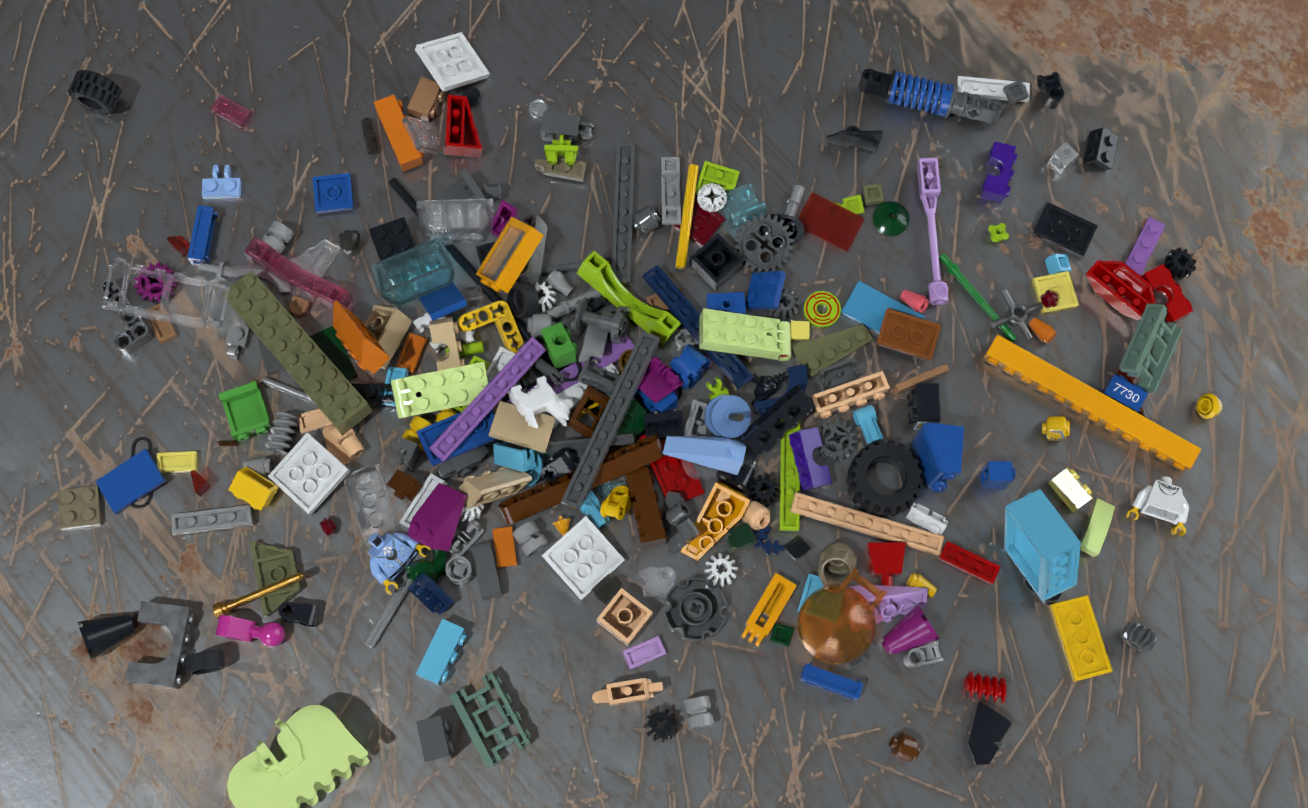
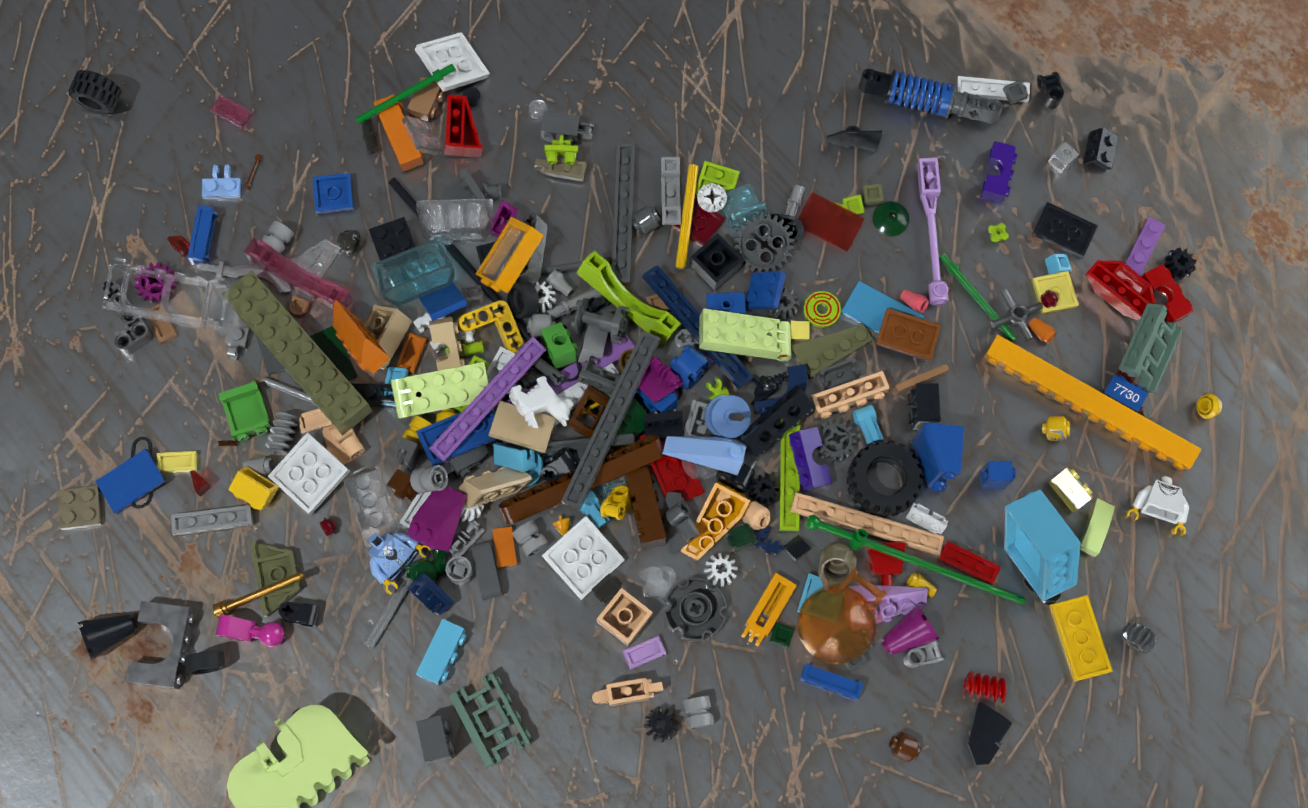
none -> reddish brown hinge [244,154,263,189]
none -> green bar [356,64,456,124]
none -> light grey wheel [410,465,448,493]
none -> green bar [805,515,1026,604]

